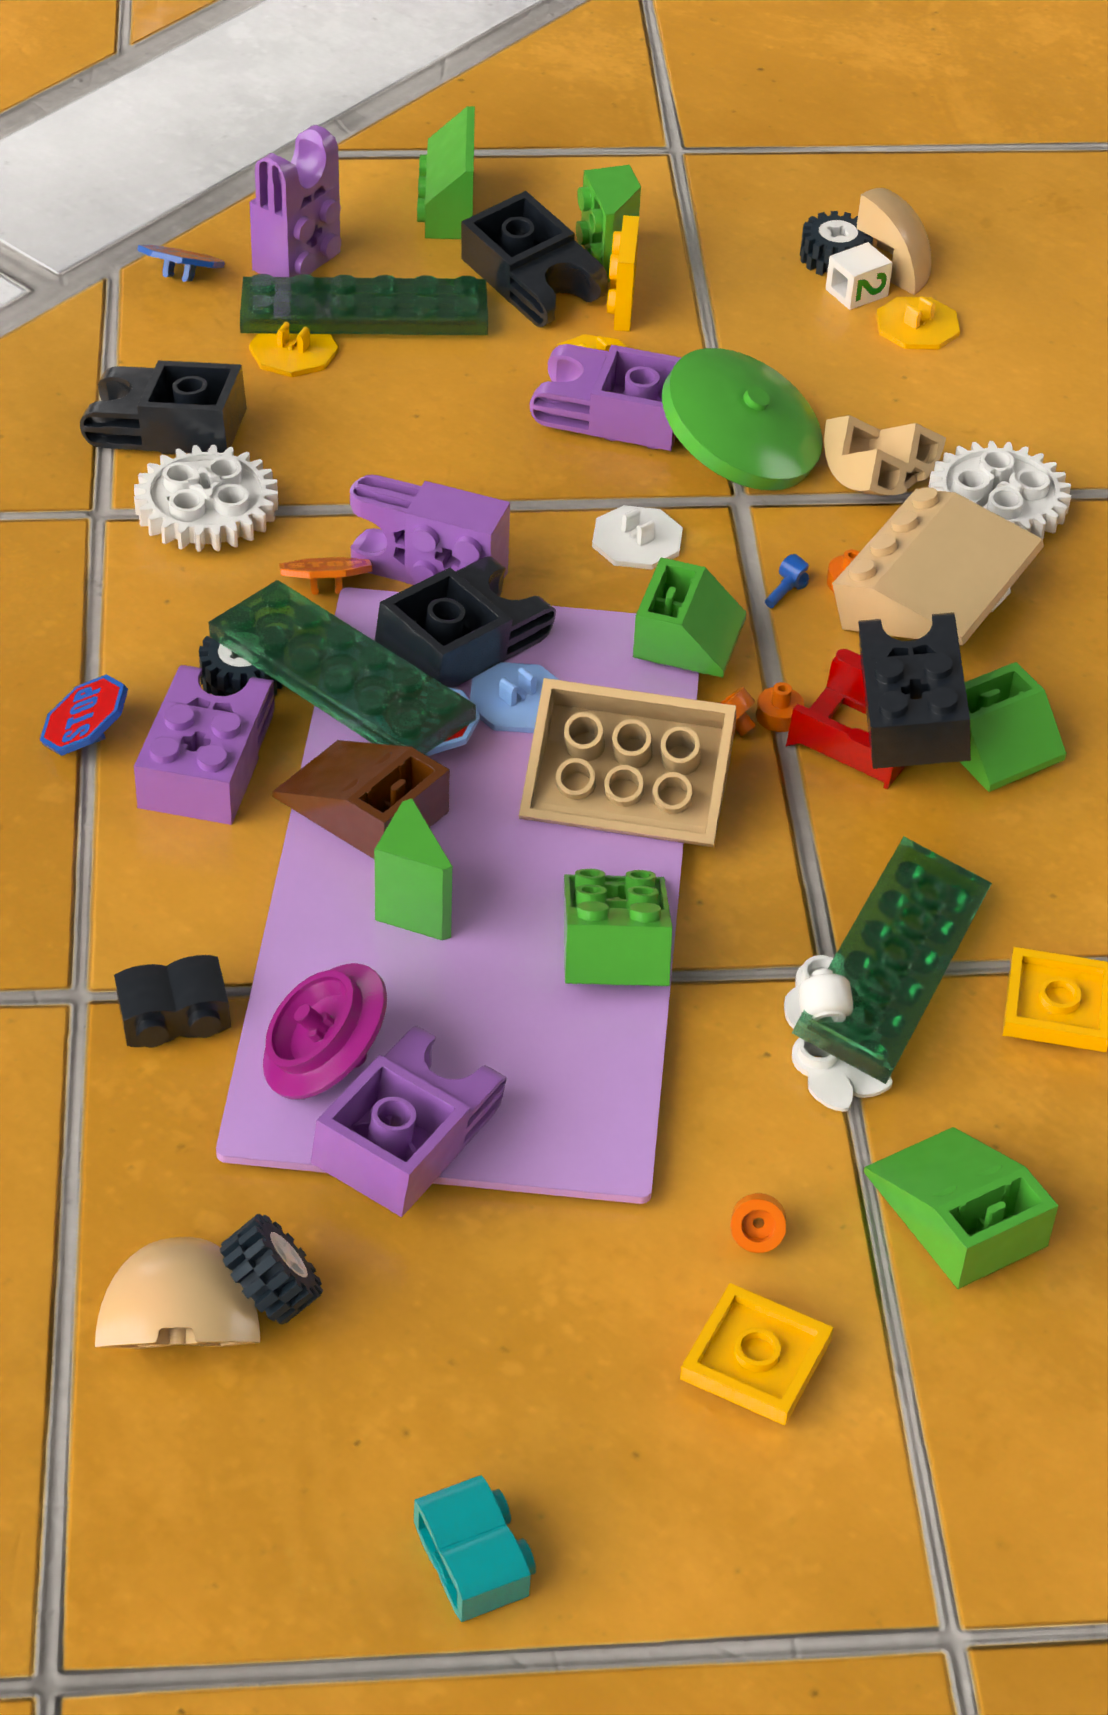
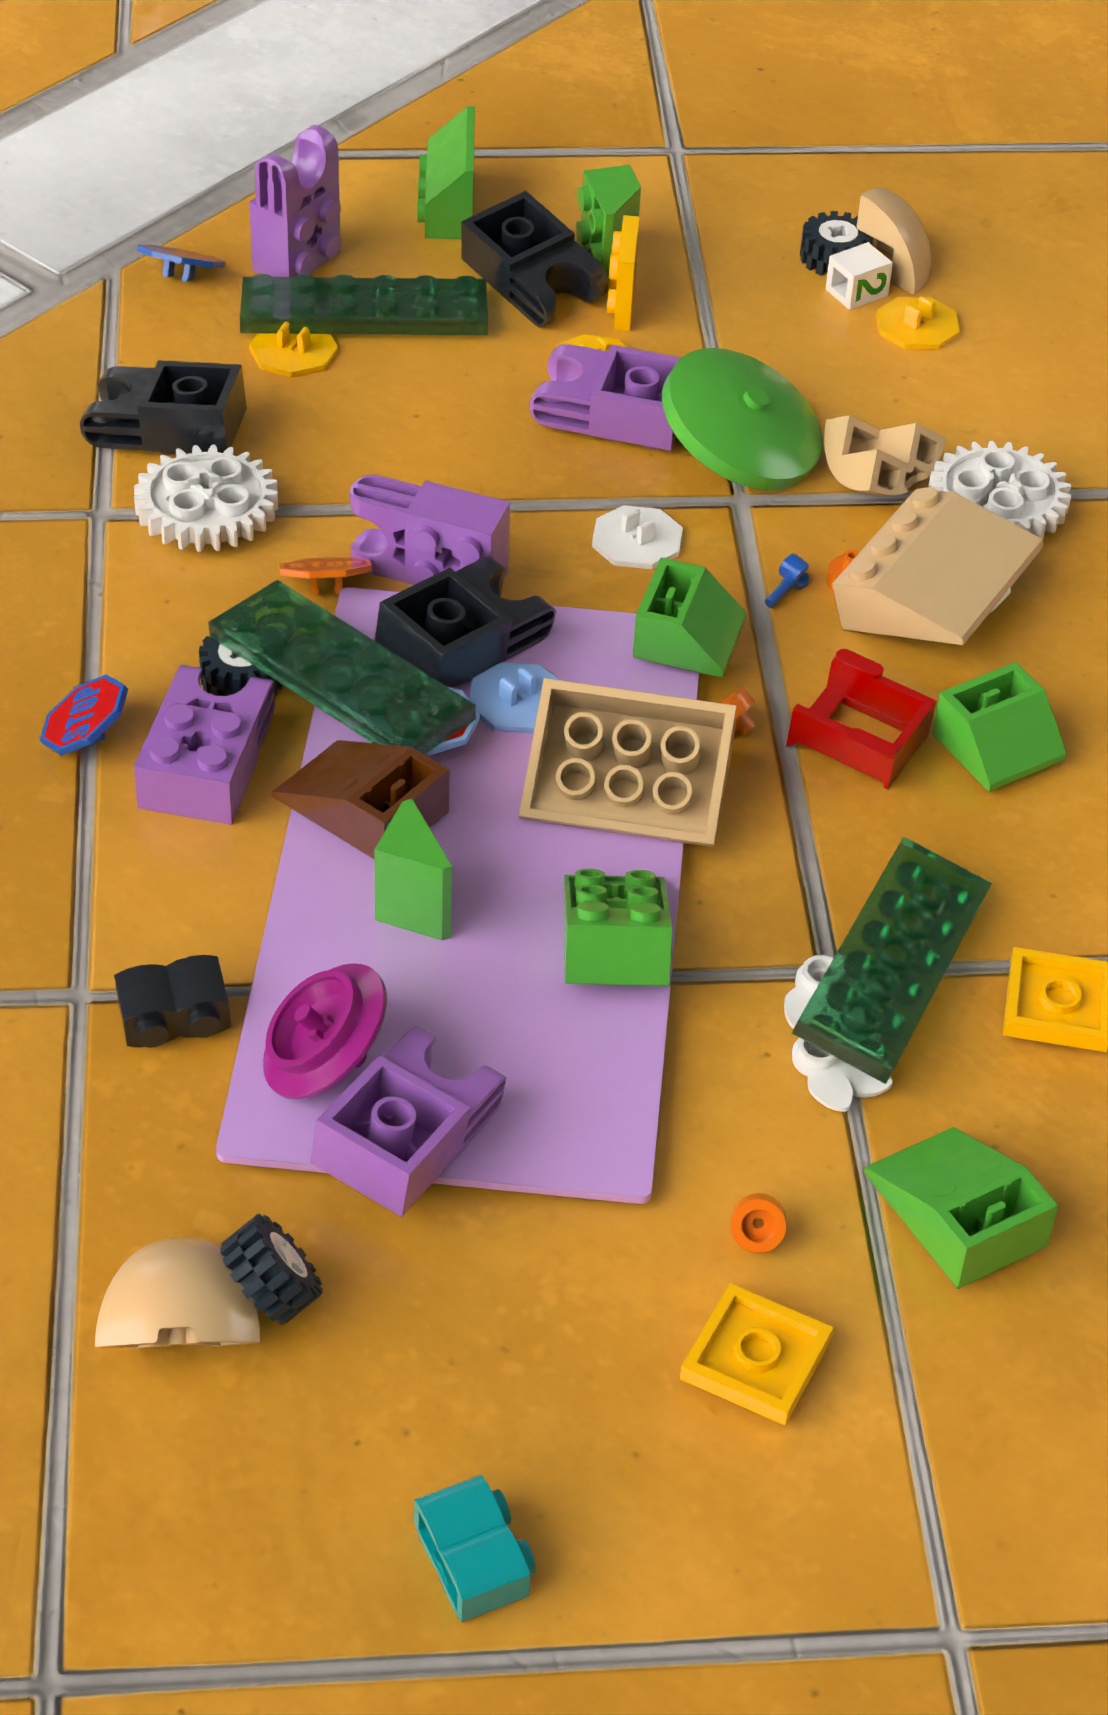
orange tile [756,682,804,732] -> none
white piece [799,969,853,1026] -> none
black brick [858,612,971,769] -> none

